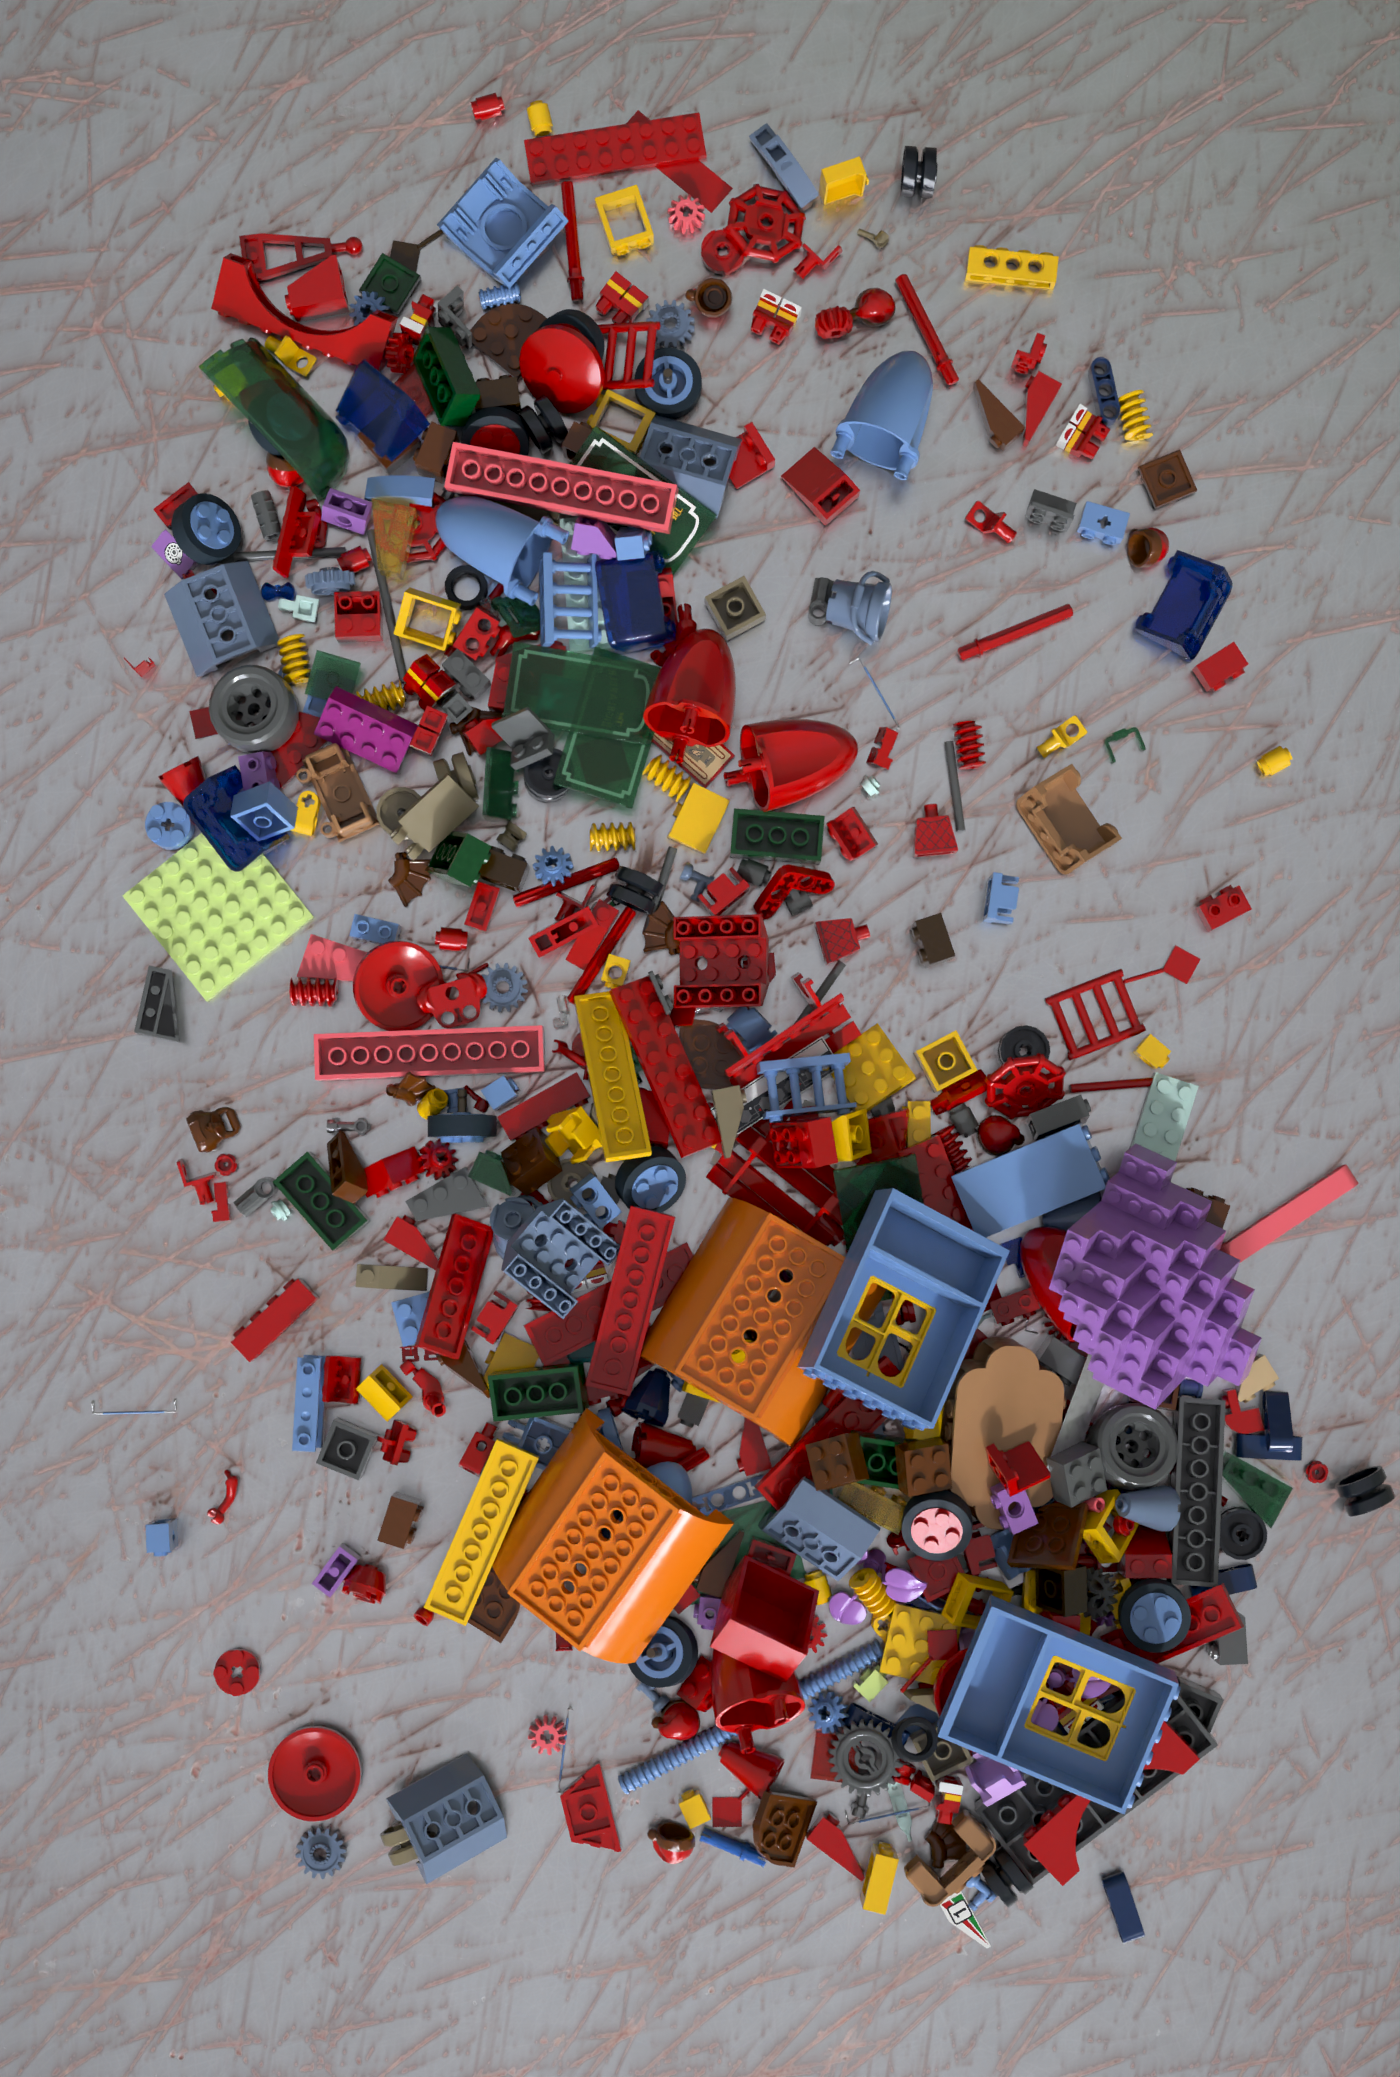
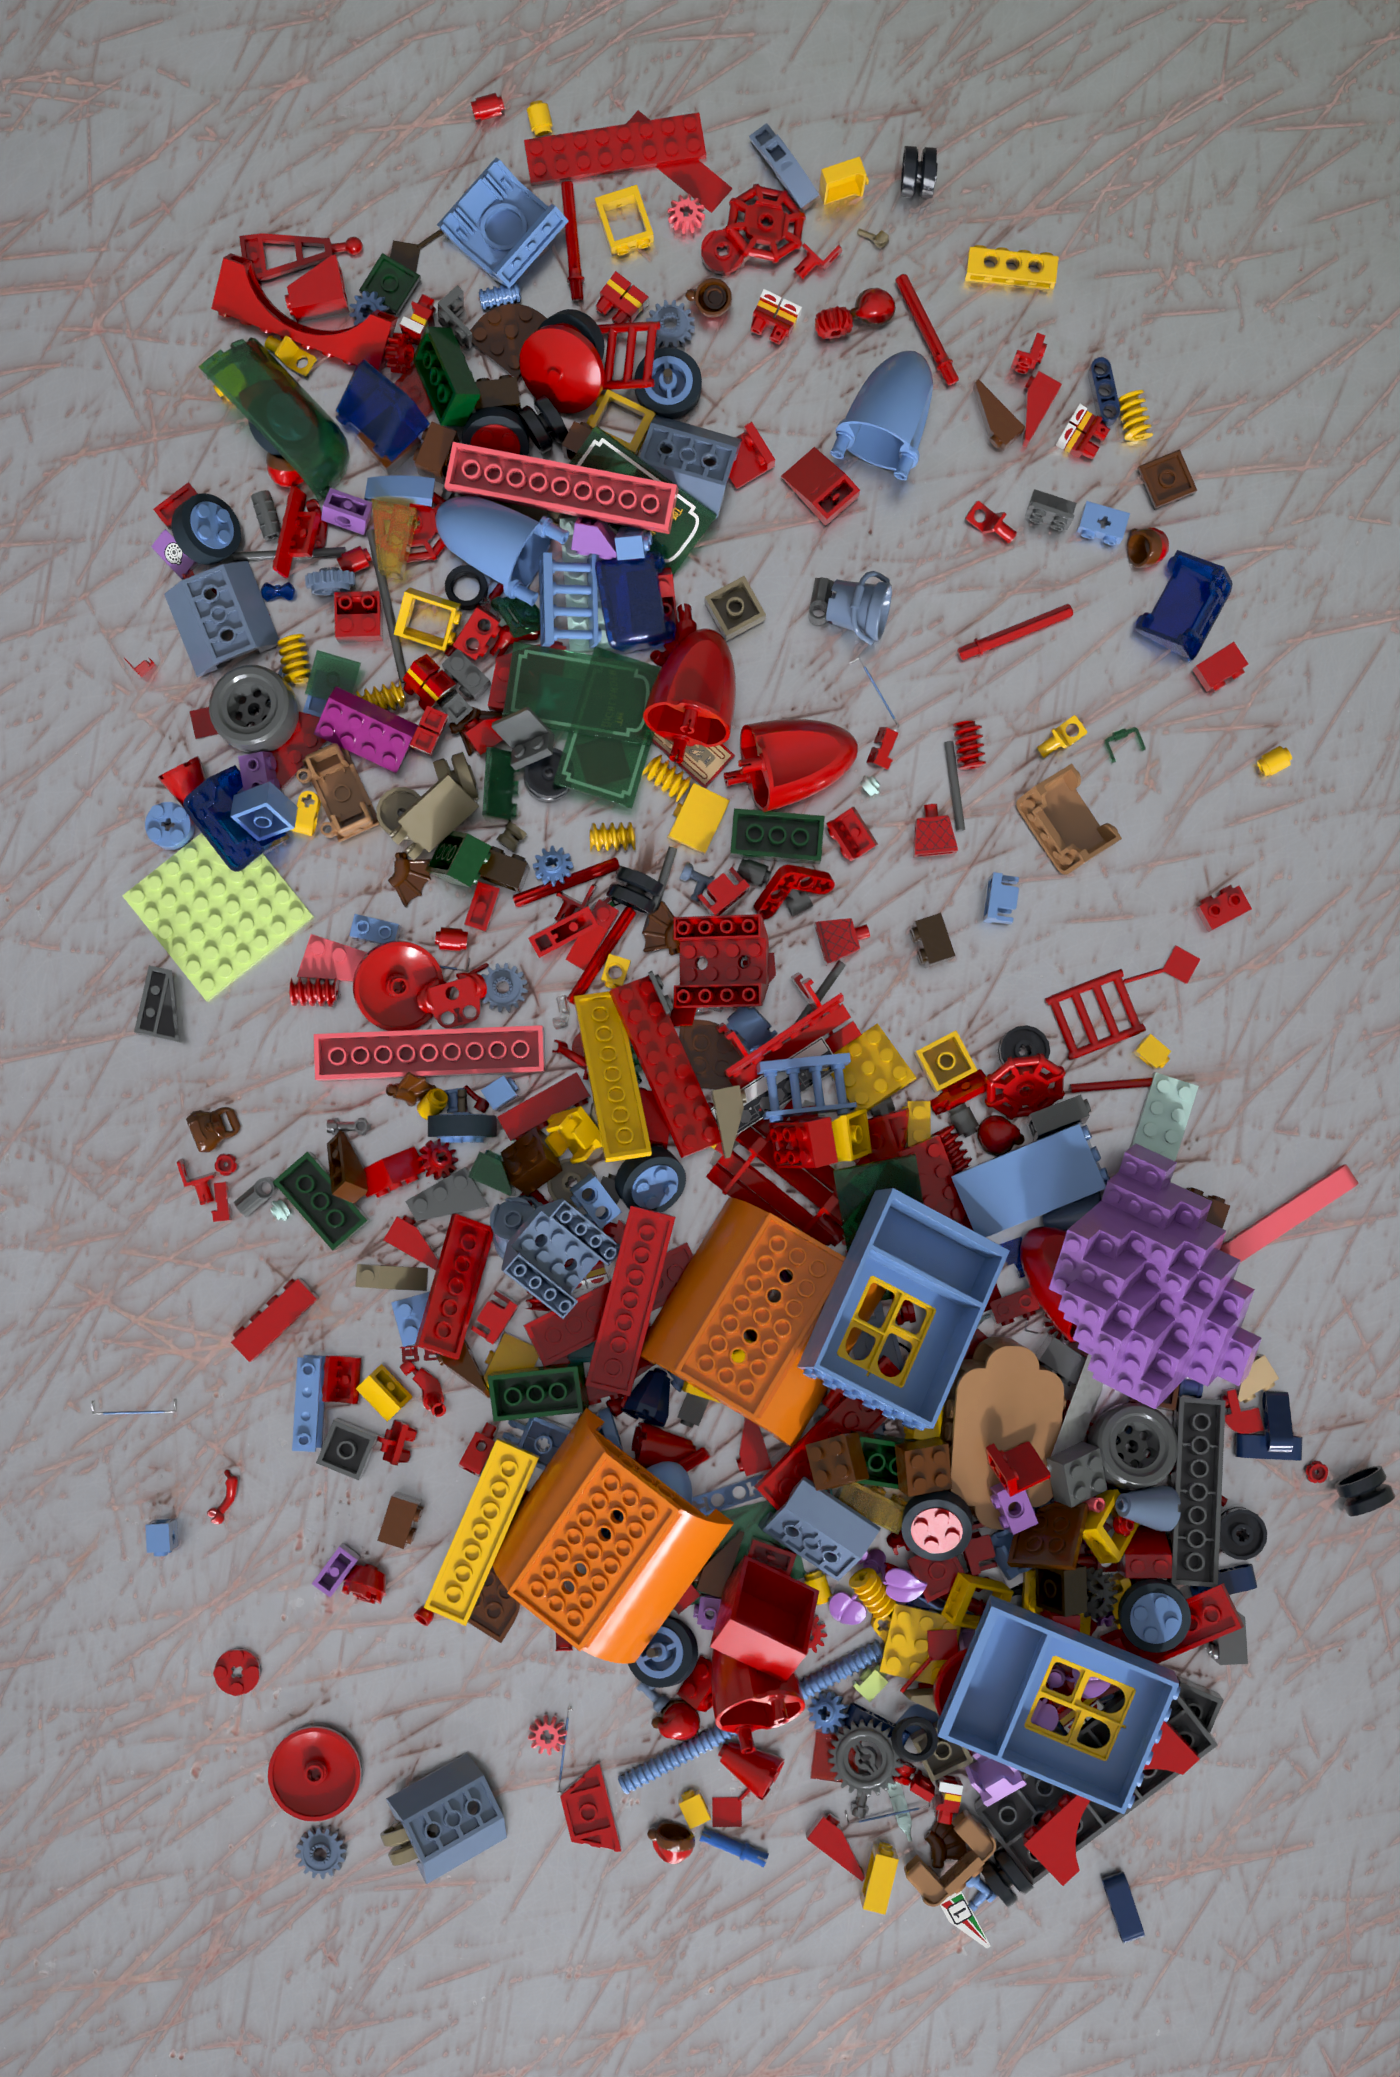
light aqua plate [278,595,319,623] -> none
reddish brown plate [752,1791,817,1868] -> none
clear green wedge [1222,1452,1293,1528] -> none

